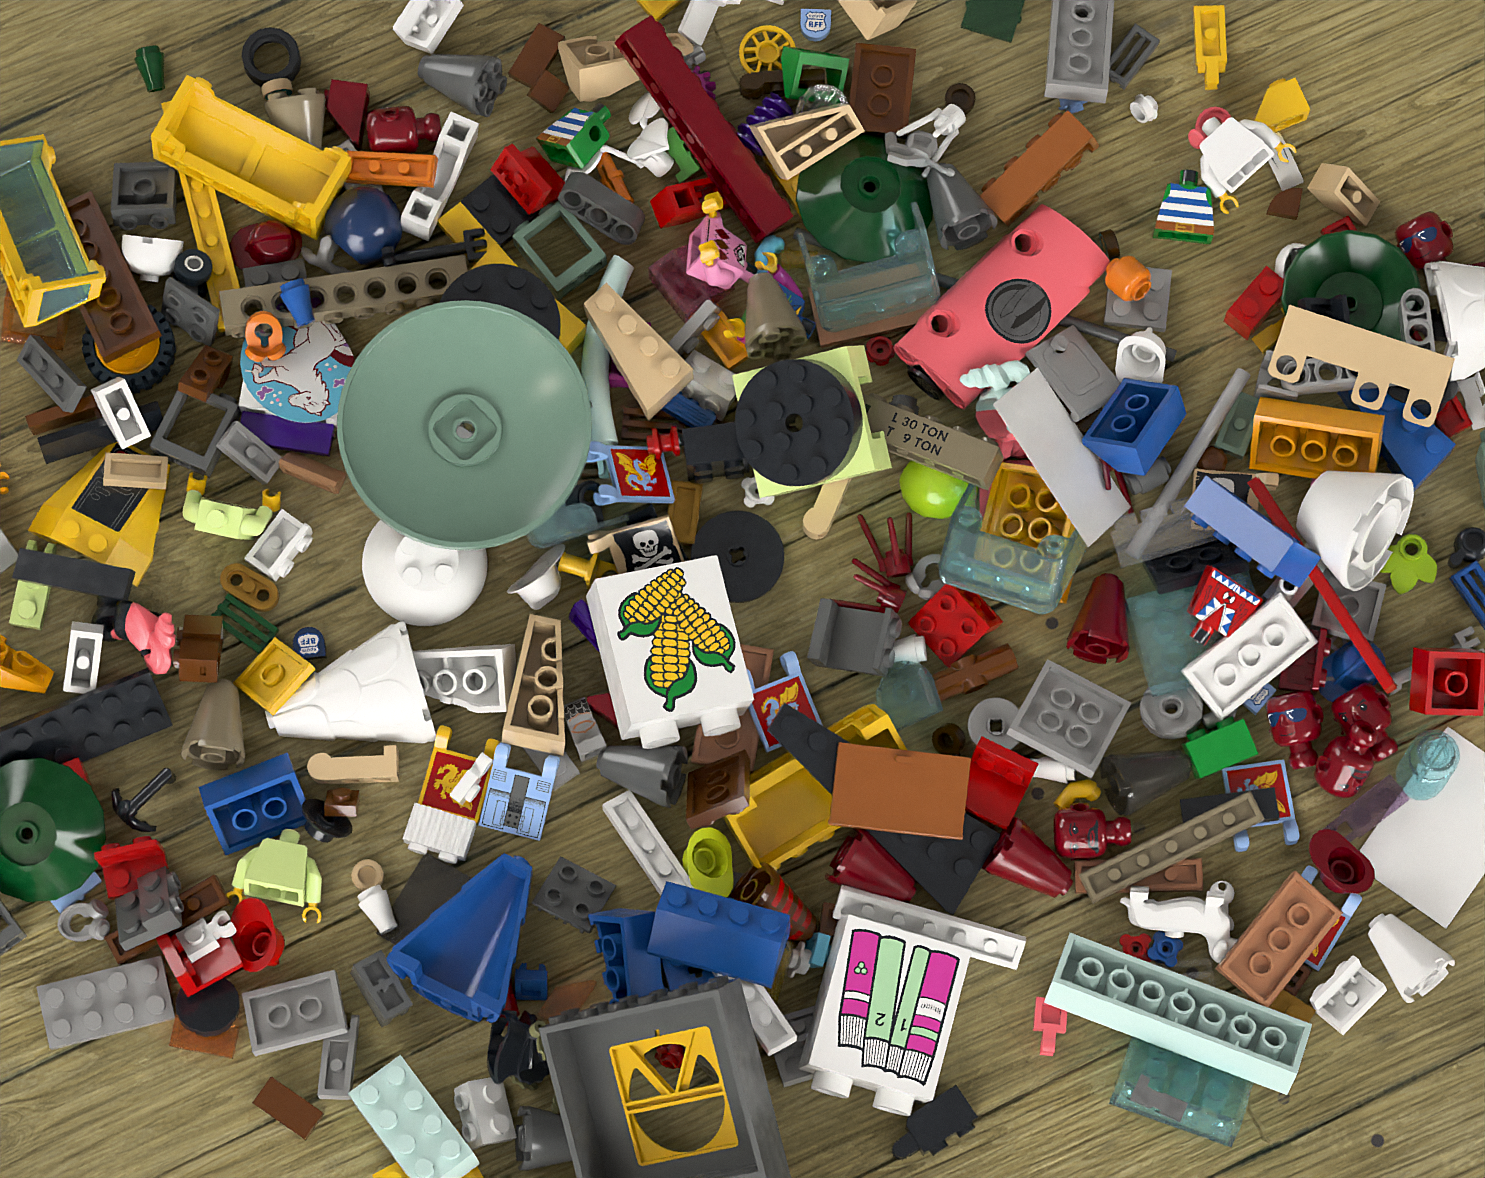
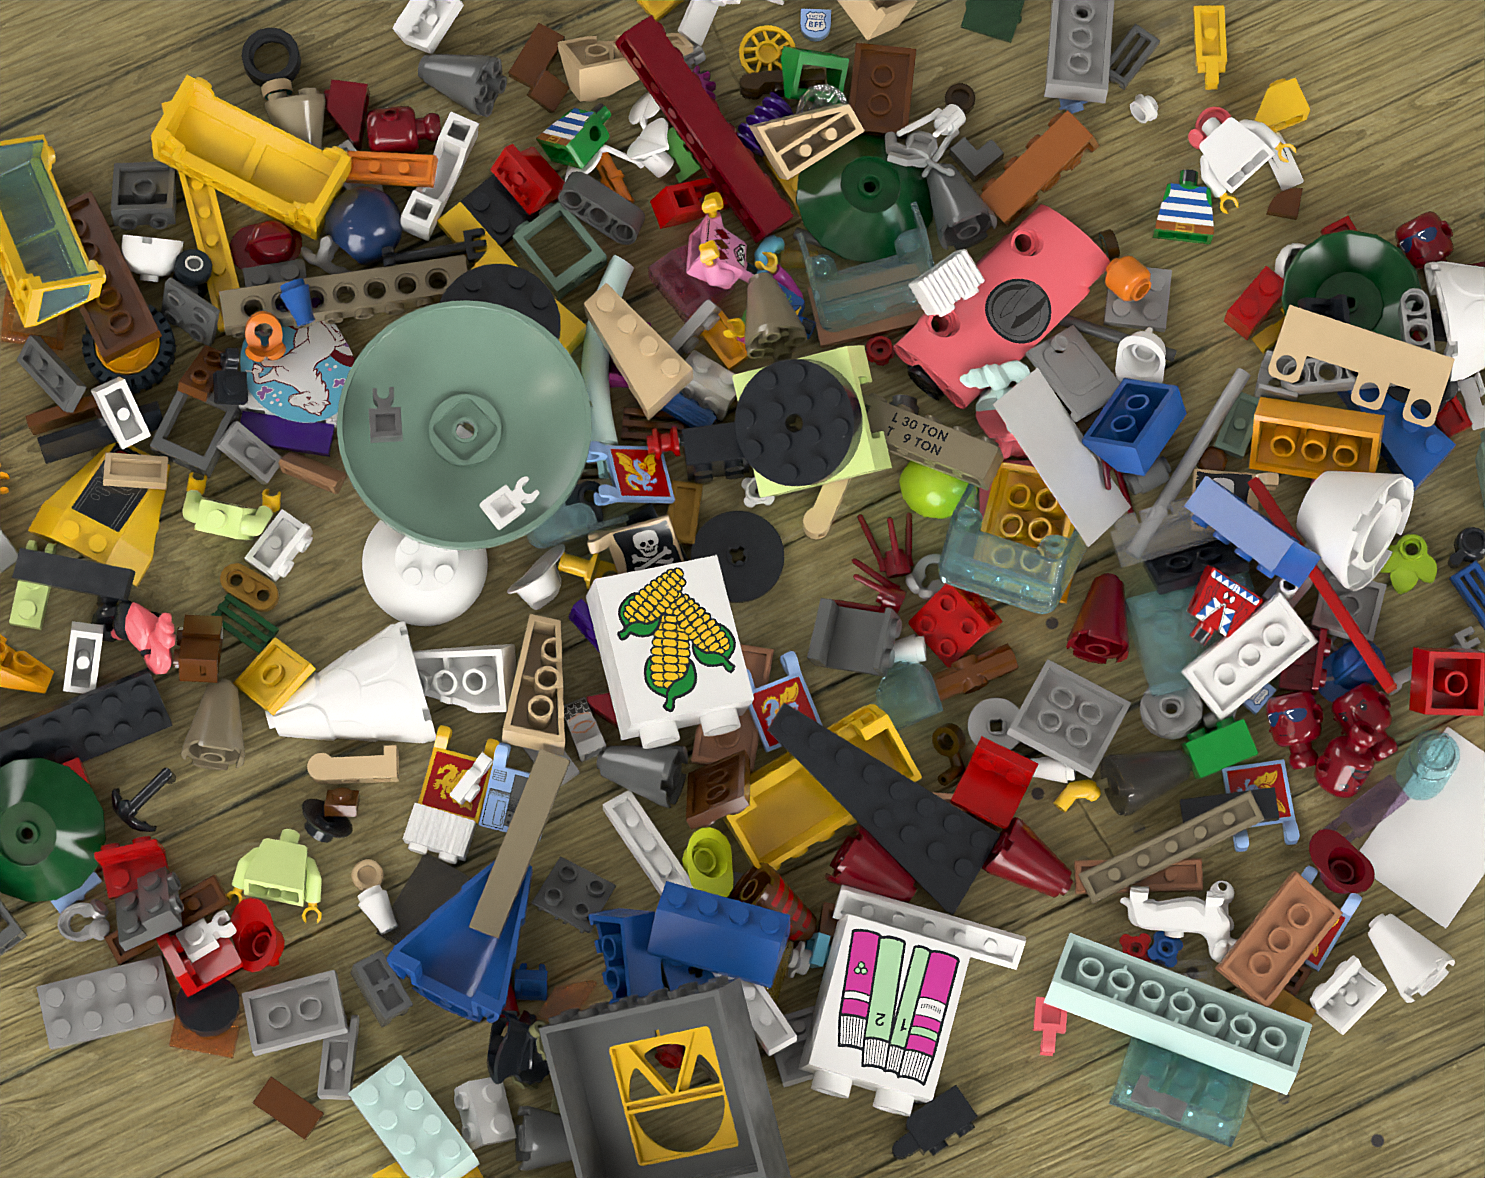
dark green cone [134,45,165,93] -> none
blue slope [198,752,307,856] -> none
tile [293,627,327,660] -> none
dark orange container [828,742,971,840] -> none
dark red piece [1054,803,1131,861] -> none
tan slope [1307,163,1381,227] -> none
none -> black plate [213,348,248,405]
none -> flat silver plate [369,387,403,443]
none -> dark tan tile [469,749,571,939]
none -> white plate [479,476,539,530]
none -> white brick [908,249,985,317]
none -> dark grey piece [949,137,1004,182]

